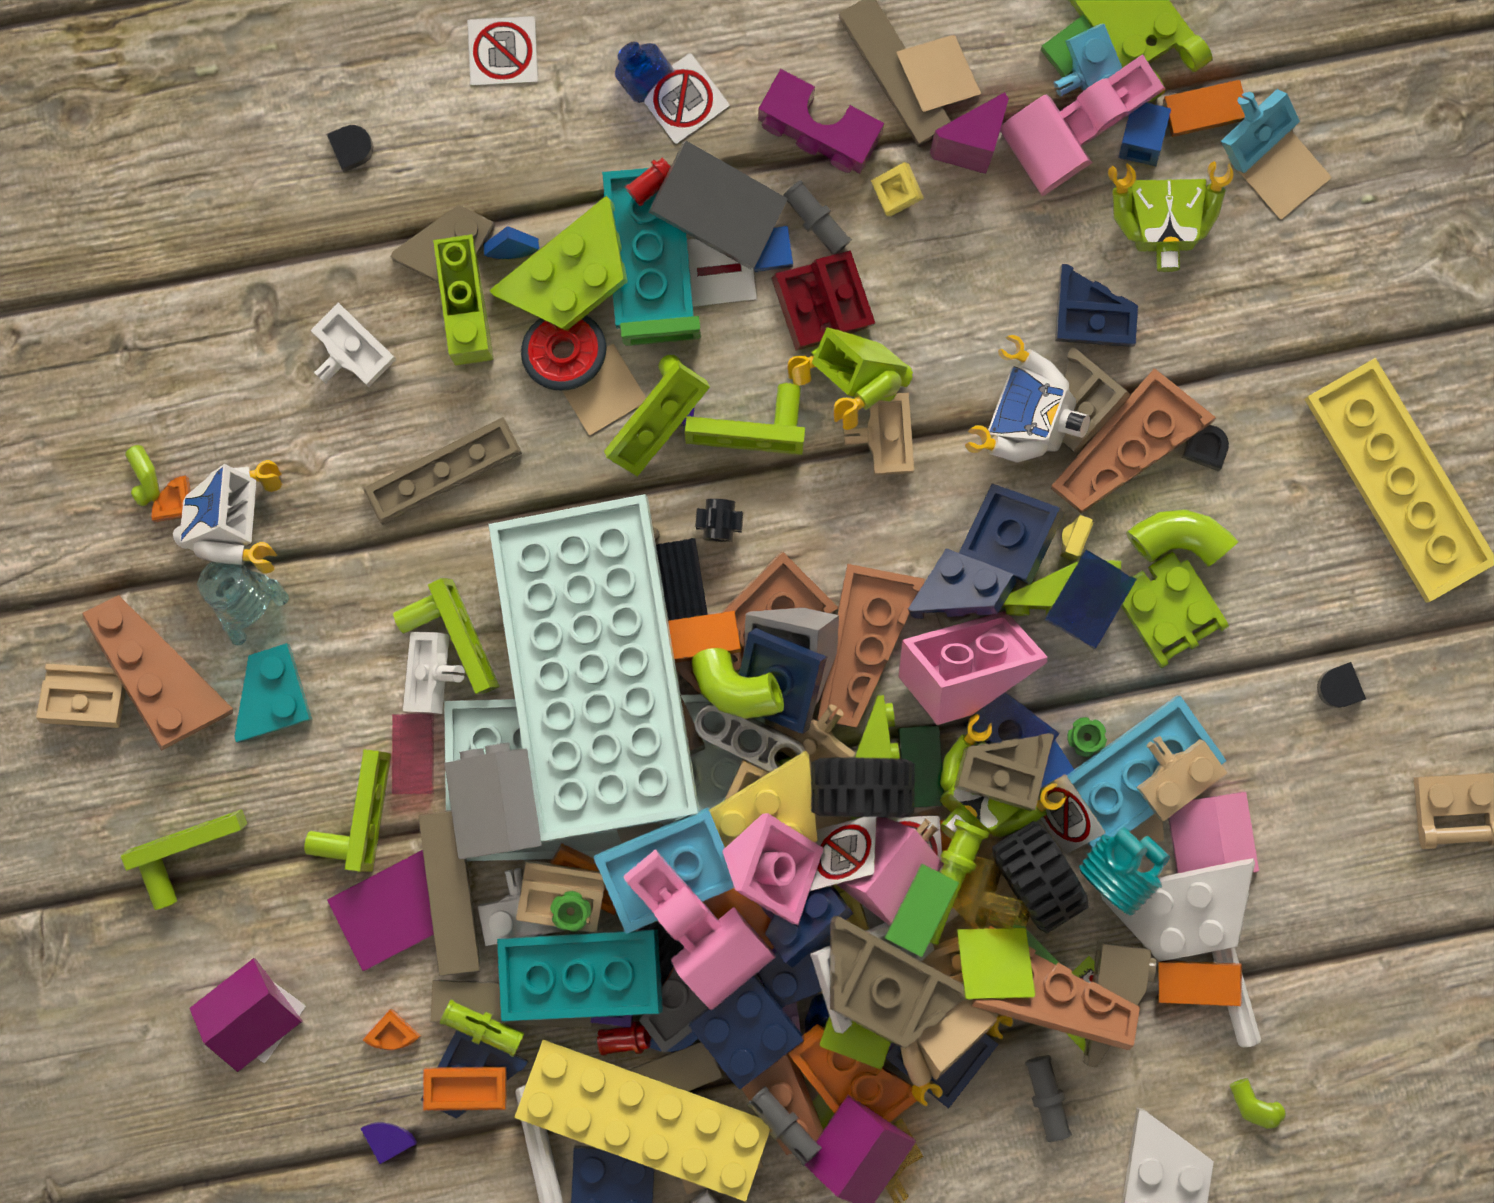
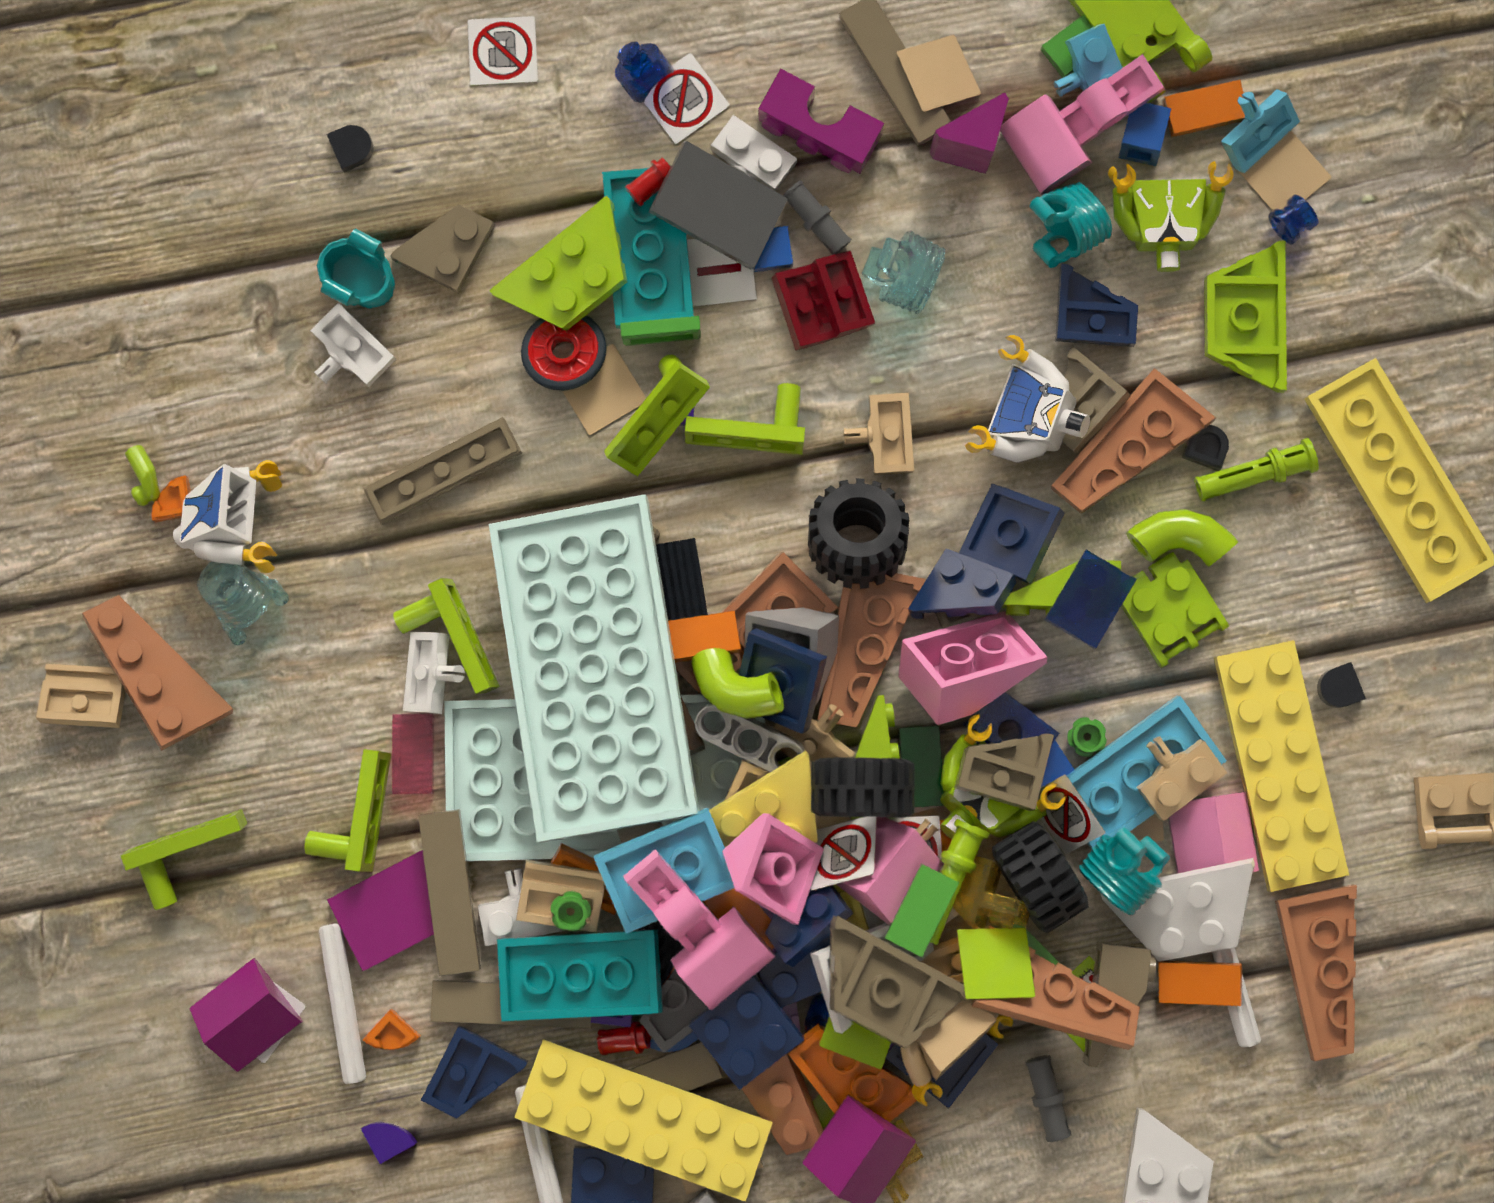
teal wing [234,643,312,743] -> none
orange tile [423,1067,507,1111] -> none
lime slope [433,234,494,366] -> none
lime pin [440,999,524,1057] -> none
light grey brick [444,743,542,859] -> none
blue tile [483,226,539,259] -> none
black gear [695,499,743,542] -> none
dark grey pin [747,1087,822,1166] -> none
lime torso [787,327,913,430] -> none
light yellow tile [871,162,924,216] -> none
light yellow tile [1060,515,1094,561] -> none
lime arm [1229,1078,1286,1129] -> none
none -> teal piece [316,228,395,309]
none -> white axle [319,923,366,1084]
none -> white plate [710,115,797,191]
none -> black tyre [808,478,909,589]
none -> clear light blue piece [861,230,946,314]
none -> teal piece [1029,182,1113,268]
none -> lime pin [1194,438,1319,502]
none -> lime wing [1204,241,1287,393]
none -> light yellow plate [1214,640,1349,892]
none -> clear blue wheel [1268,194,1319,245]
none -> nougat wing [1275,884,1357,1061]

